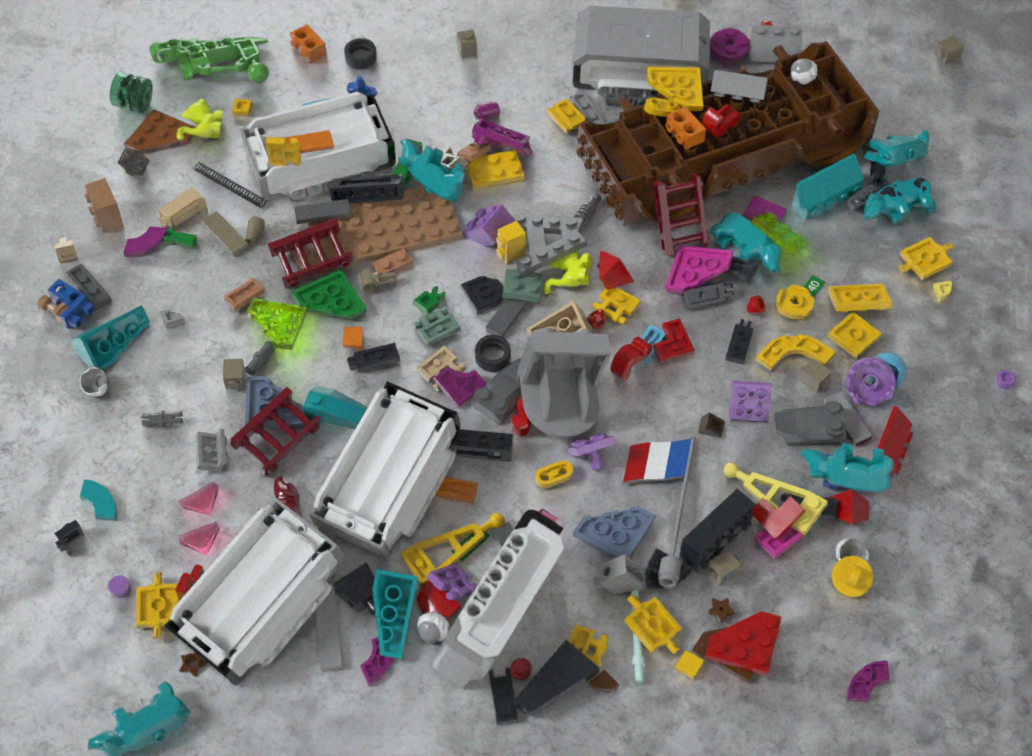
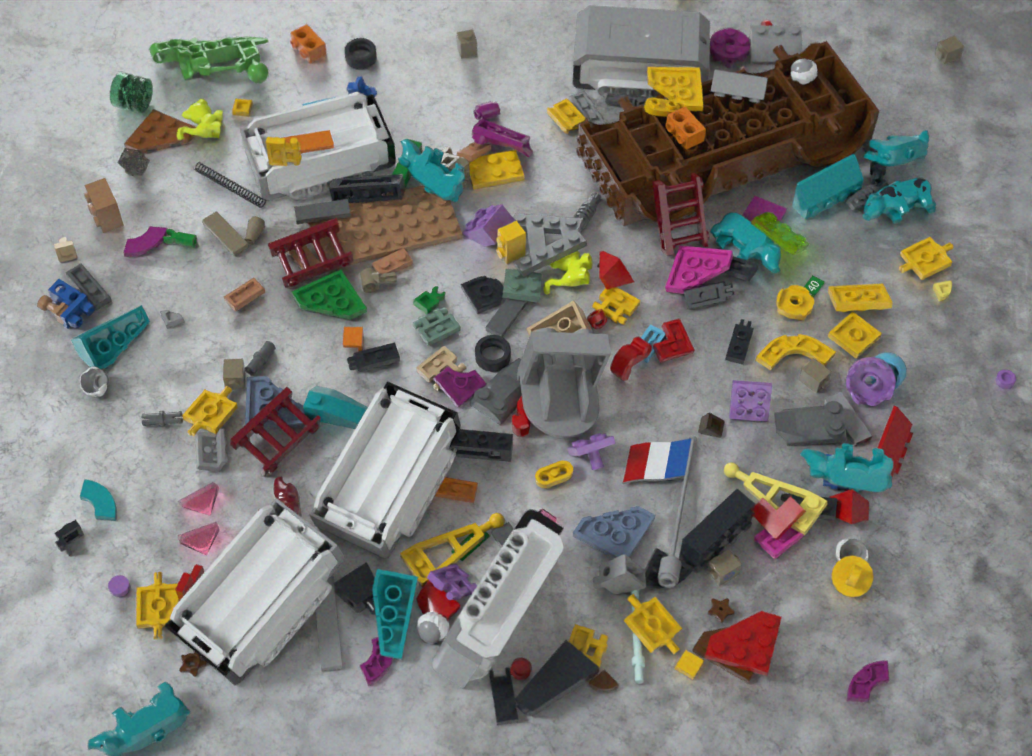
tan window [158,187,208,229] -> none
clear neon green plate [247,298,307,350] -> none
red animal [702,105,740,137] -> none
red tile [746,295,766,315] -> none
none -> yellow plate [182,386,238,436]

